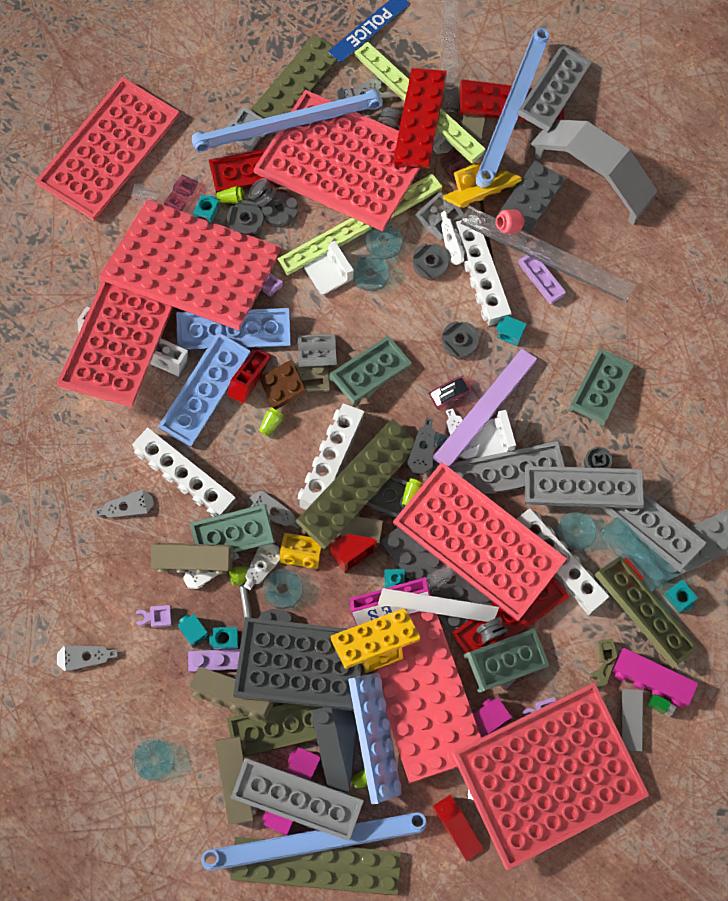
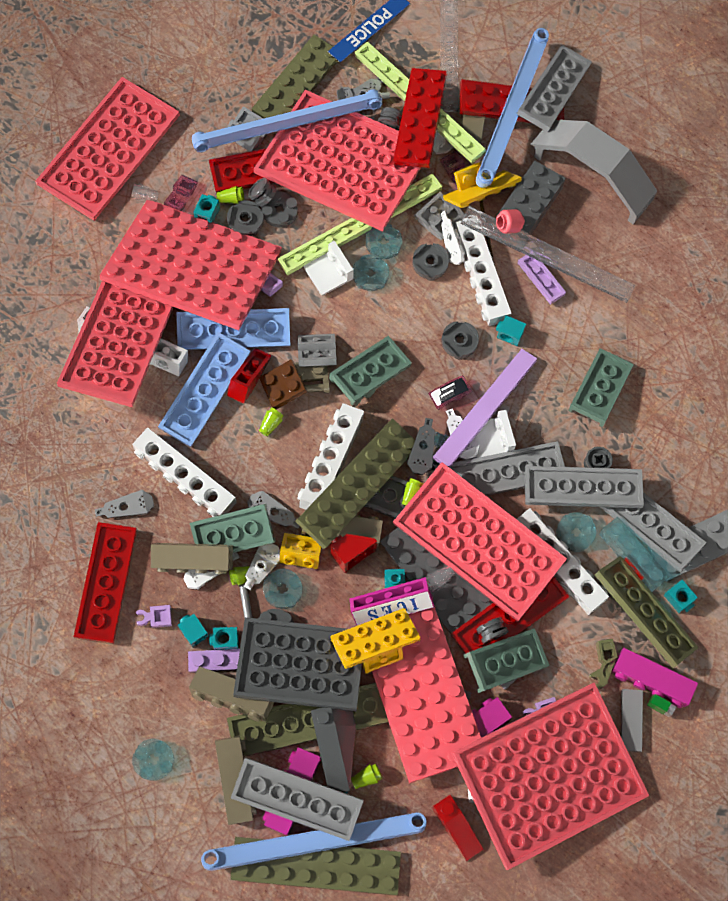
light grey piece [57,645,118,672] -> none
light blue plate [348,672,402,804] -> none
white sticker [378,588,499,622] -> none
none -> red plate [73,522,137,644]

